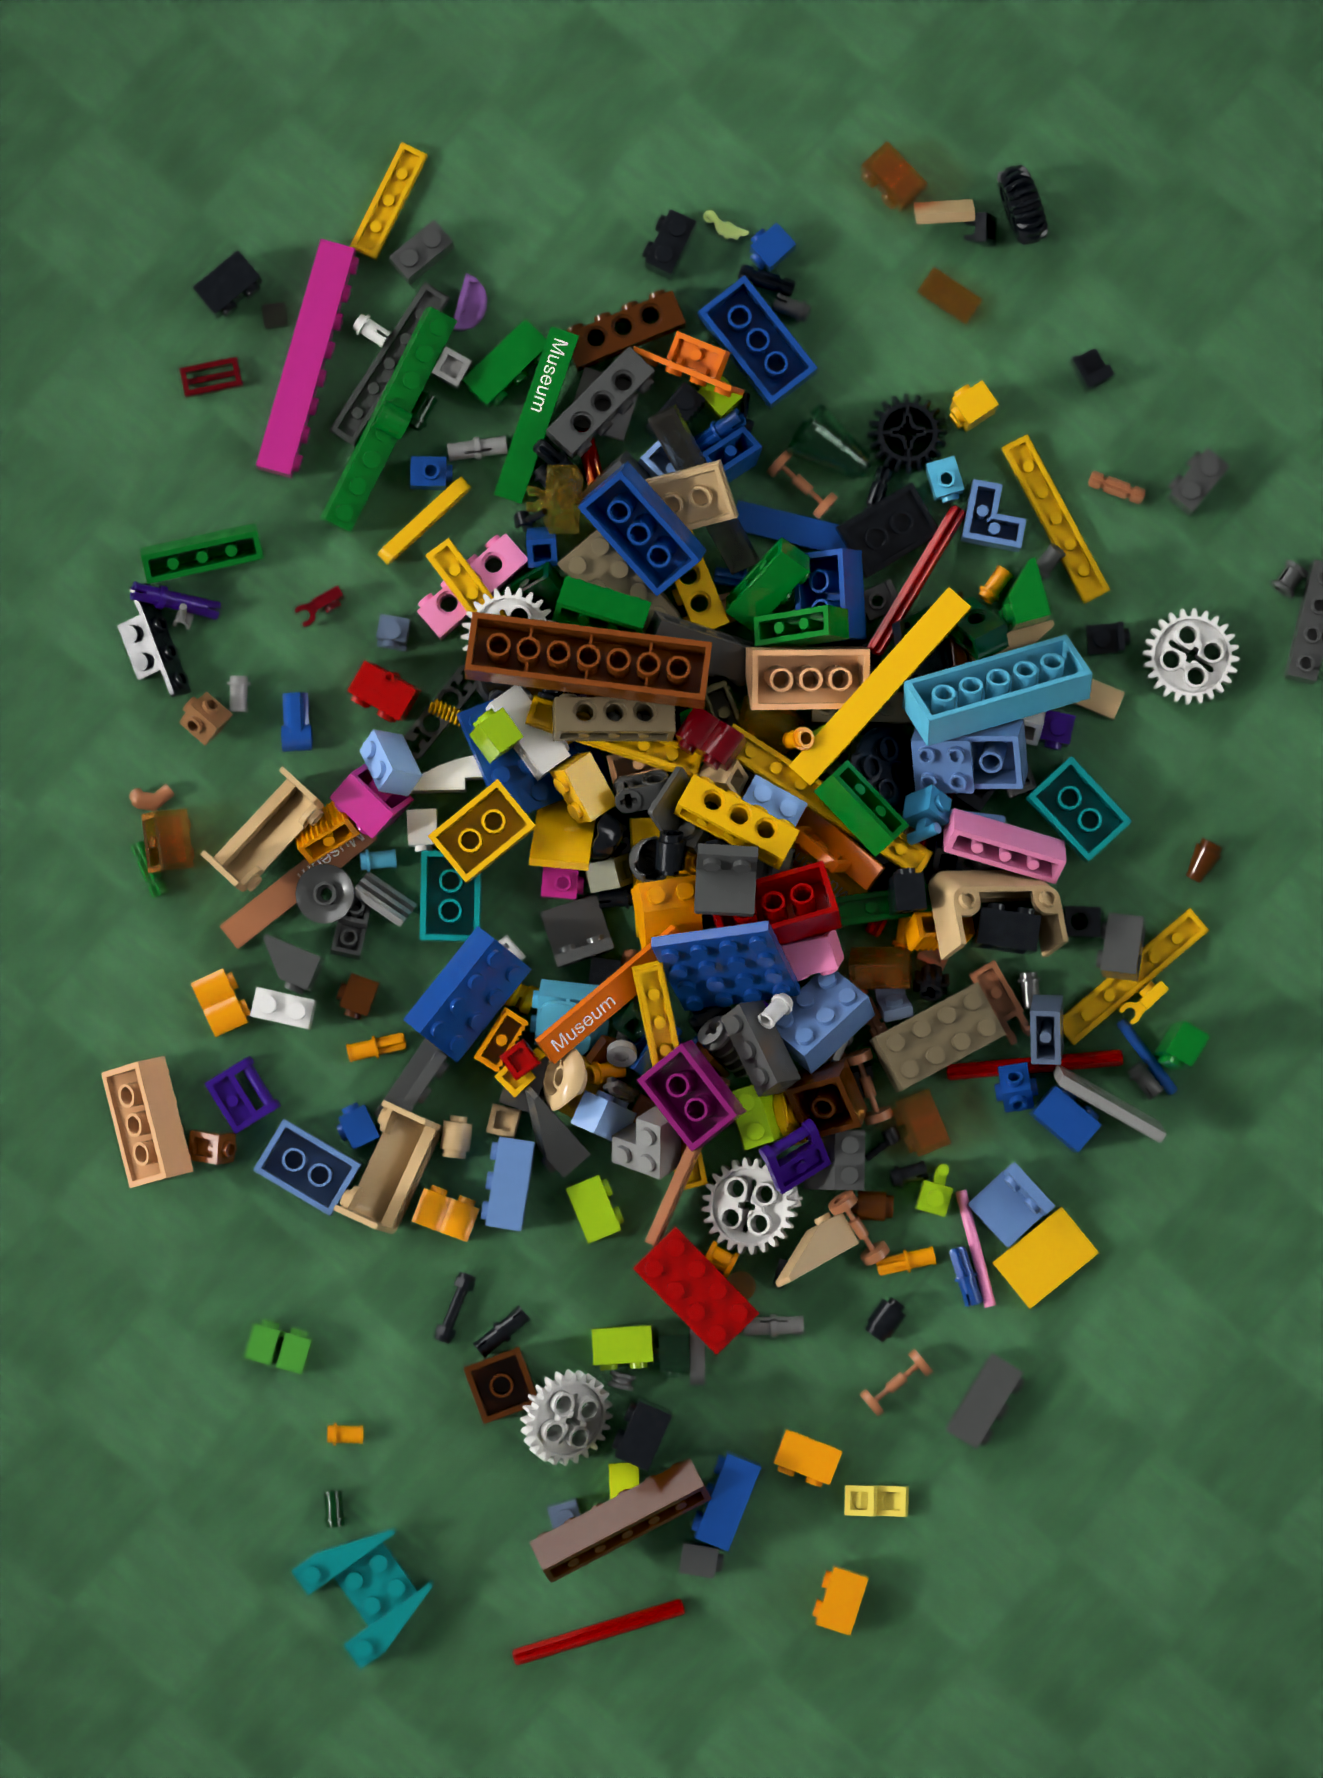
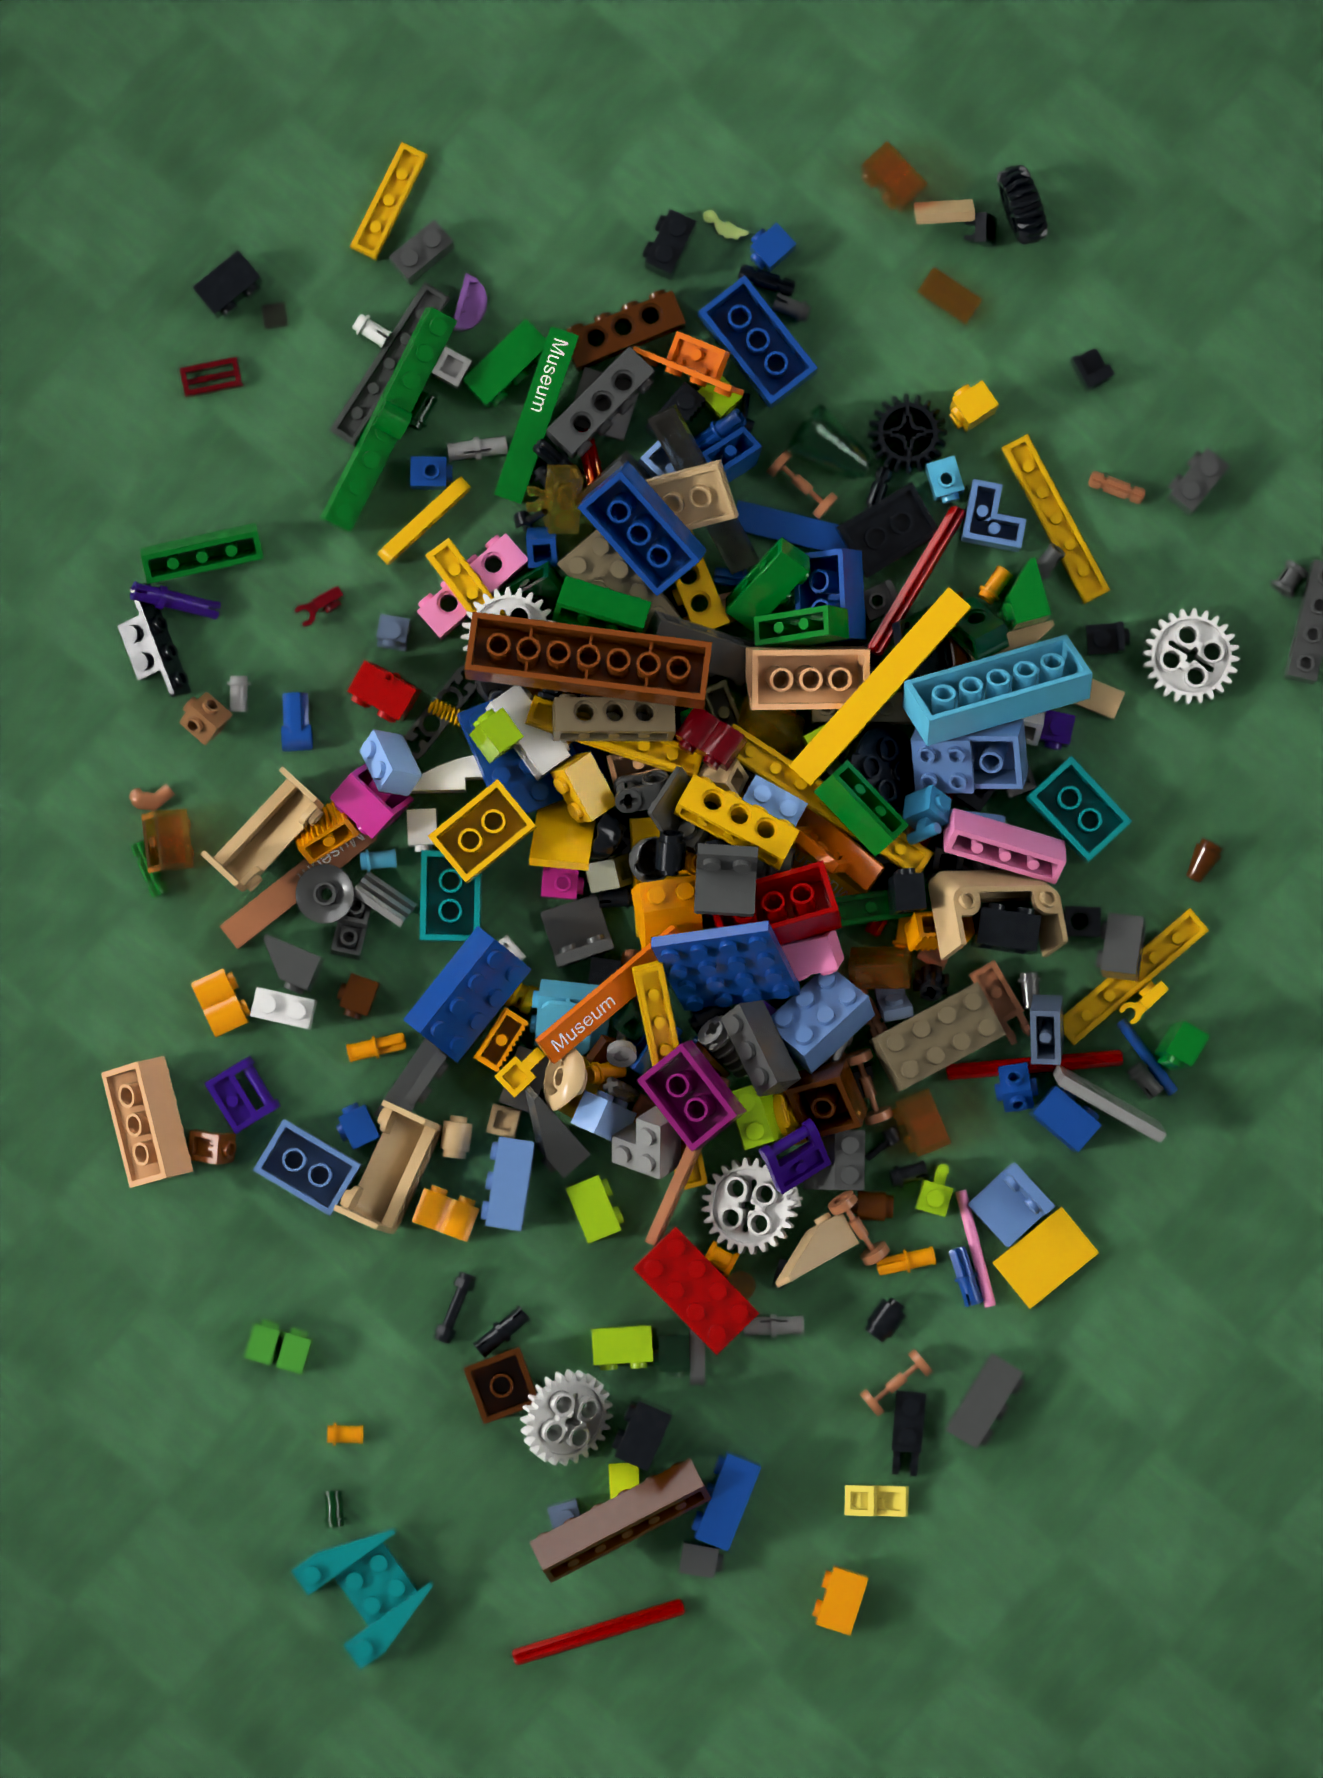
light grey hand [172,603,194,630] -> none
dark pink brick [256,239,360,479] -> none
red tile [499,1039,541,1081] -> none
dark grey bush [607,1370,636,1391] -> none
white pin [758,993,793,1029] -> none
light orange brick [773,1428,843,1488] -> none
light orange pin [782,727,814,750] -> none
none -> black hinge [891,1390,926,1477]

